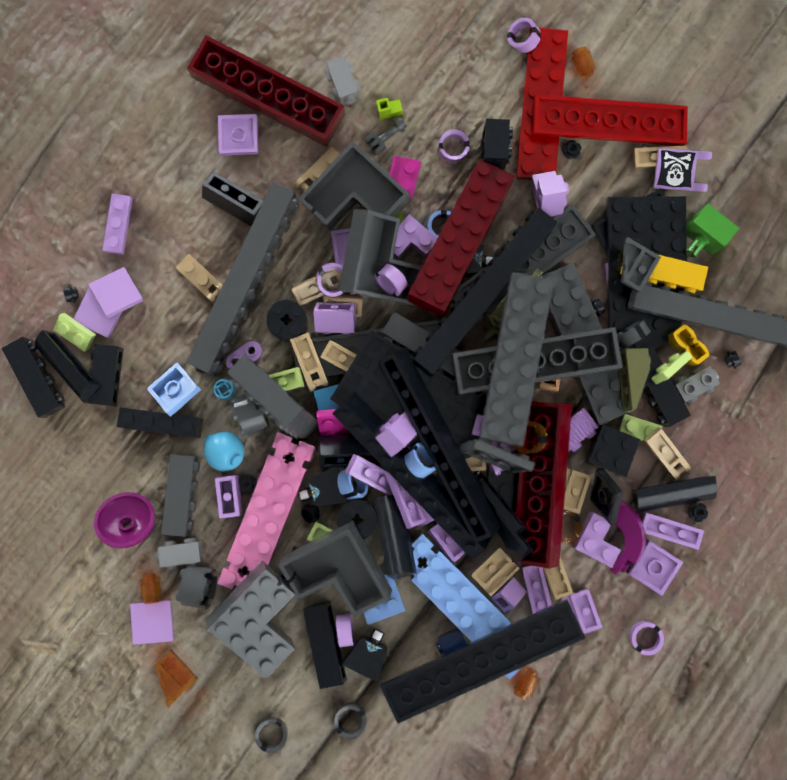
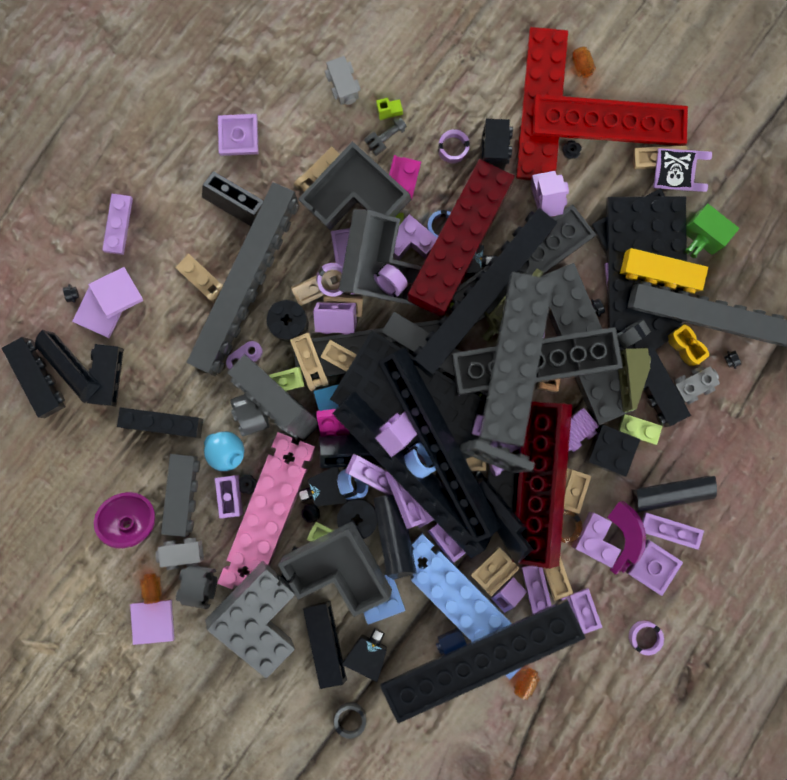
yellowish green plate [53,313,96,352] -> none
light blue plate [147,363,201,417] -> none
clear orange wing [155,649,198,708] -> none
dark red brick [187,35,345,147] -> none
medium azure wheel [213,379,236,400] -> none
dark grey piece [255,717,288,753] -> none
lavender piece [336,613,354,648] -> none
lavender piece [507,18,541,53] -> none
clear orange piece [513,421,547,454] -> none
black tile [590,467,623,525] -> none
dark grey wing [621,237,661,293] -> none
tan plate [643,427,691,482] -> none
yellowish green plate [652,351,692,384] -> none
black plate [688,503,708,522] -> none

